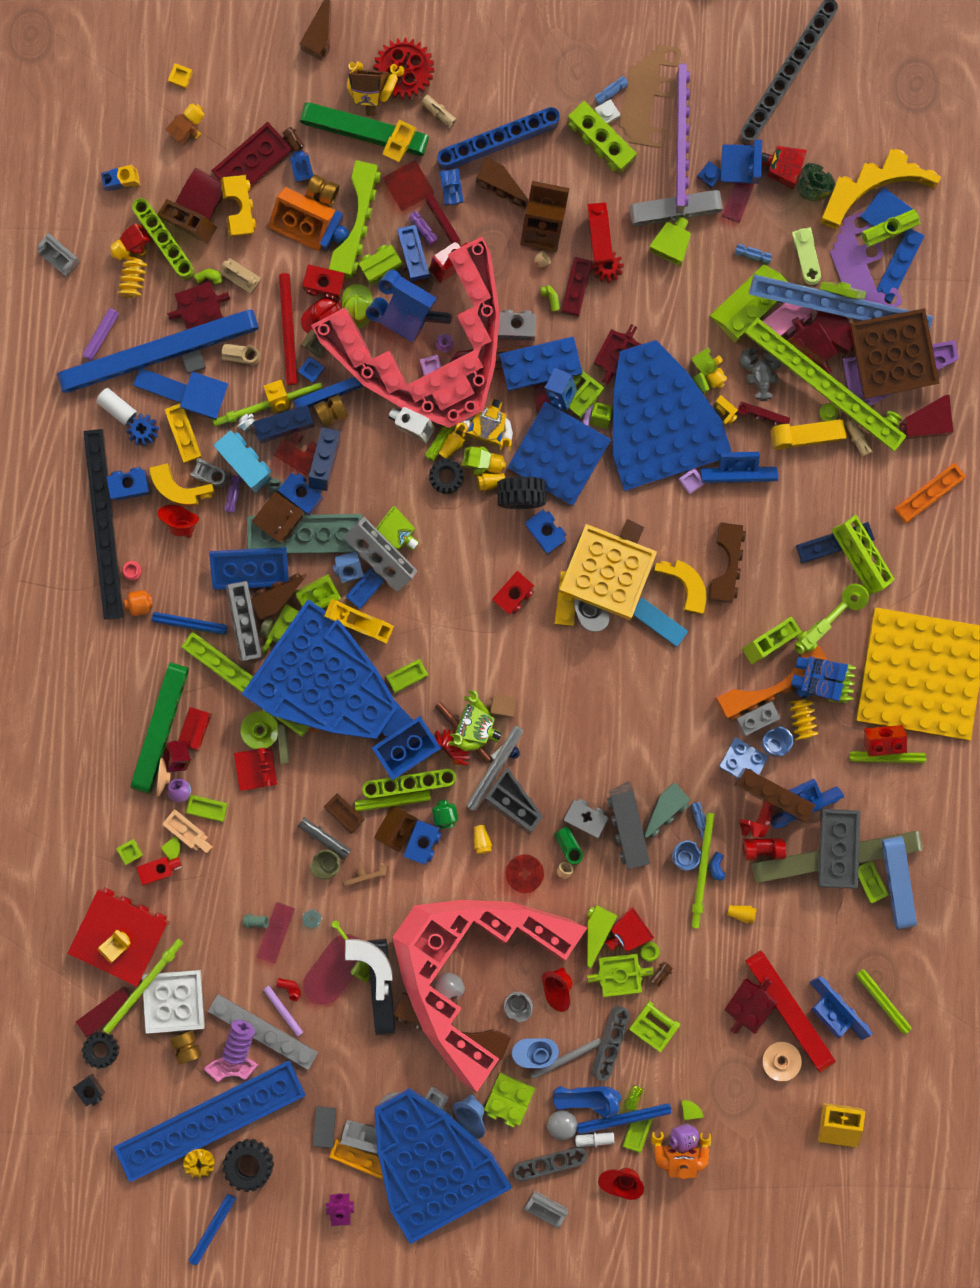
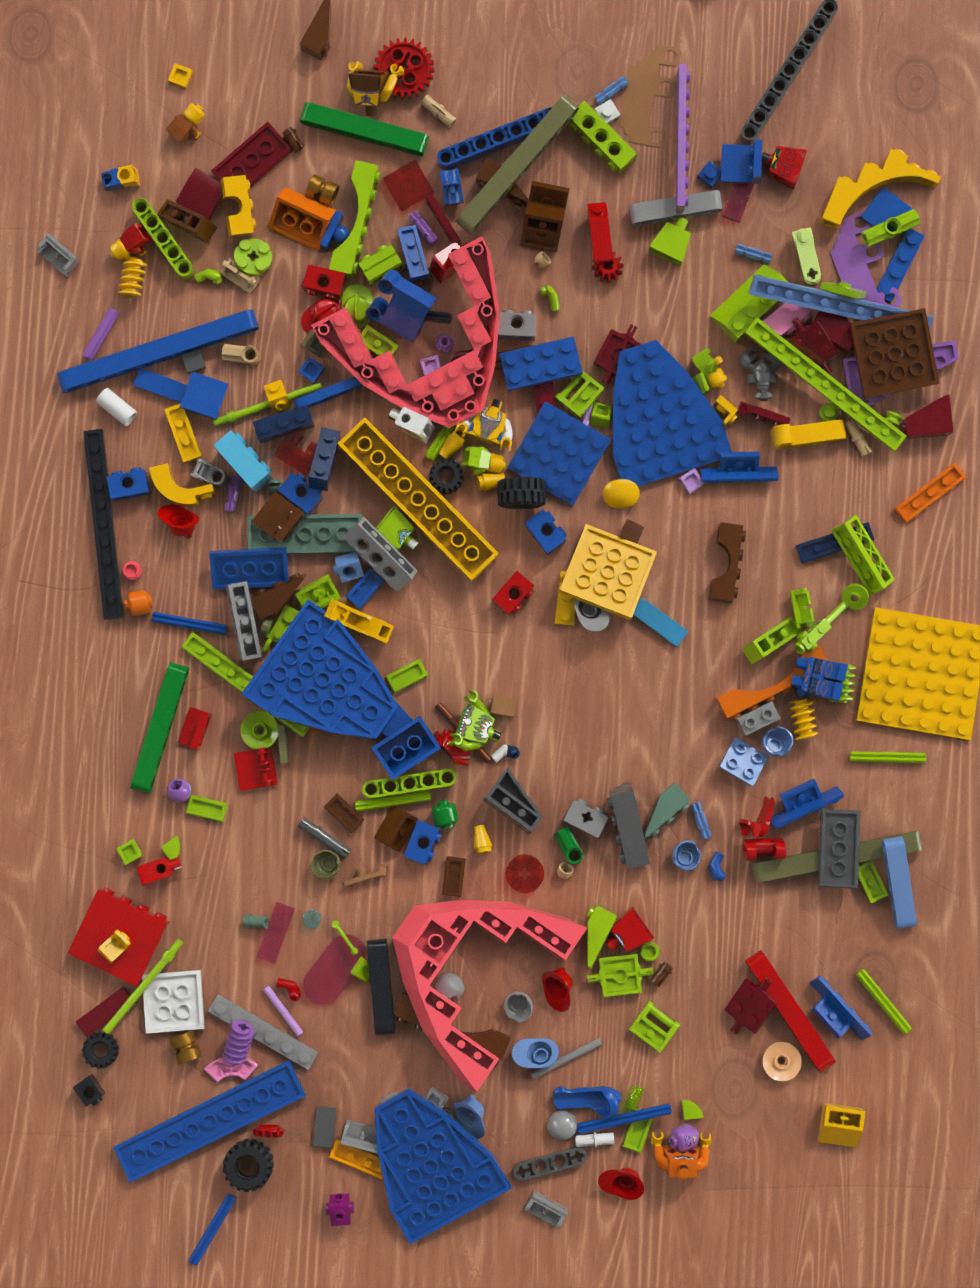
blue gear [126,414,159,447] -> none
light nougat dish [156,758,171,797] -> none
dark red brick [162,741,191,772] -> none
light nougat hinge [162,809,213,853] -> none
dark red plate [167,281,230,330] -> none
yellow gear [183,1149,215,1179] -> none
white plate [238,414,255,431] -> none
red axle [279,273,298,385] -> none
blue bracket [290,151,313,182] -> none
pearl gold wheel [314,395,348,428] -> none
white arch [345,939,393,1000] -> none
yellow slope [382,120,417,162] -> none
light grey axle [467,726,523,811] -> none
lime plate [484,1072,535,1127] -> none
blue brick [545,368,577,410] -> none
dark red tile [561,257,593,317] -> none
dark grey beam [592,1006,630,1081] -> none
yellow arch [653,560,706,615] -> none
lime bar [691,812,715,928] -> none
yellow cone [727,905,757,925] -> none
reddish brown brick [734,768,815,822] -> none
clear green cylinder [796,163,835,202] -> none
red brick [864,725,907,757] -> none
none -> lime plate [234,238,272,277]
none -> red gear [253,1124,284,1138]
none -> yellow brick [337,417,499,582]
none -> lime plate [361,325,399,355]
none -> reddish brown plate [442,856,466,897]
none -> olive beam [456,95,579,235]
none -> yellow hat [603,479,640,509]
none -> lime hinge [790,588,815,629]

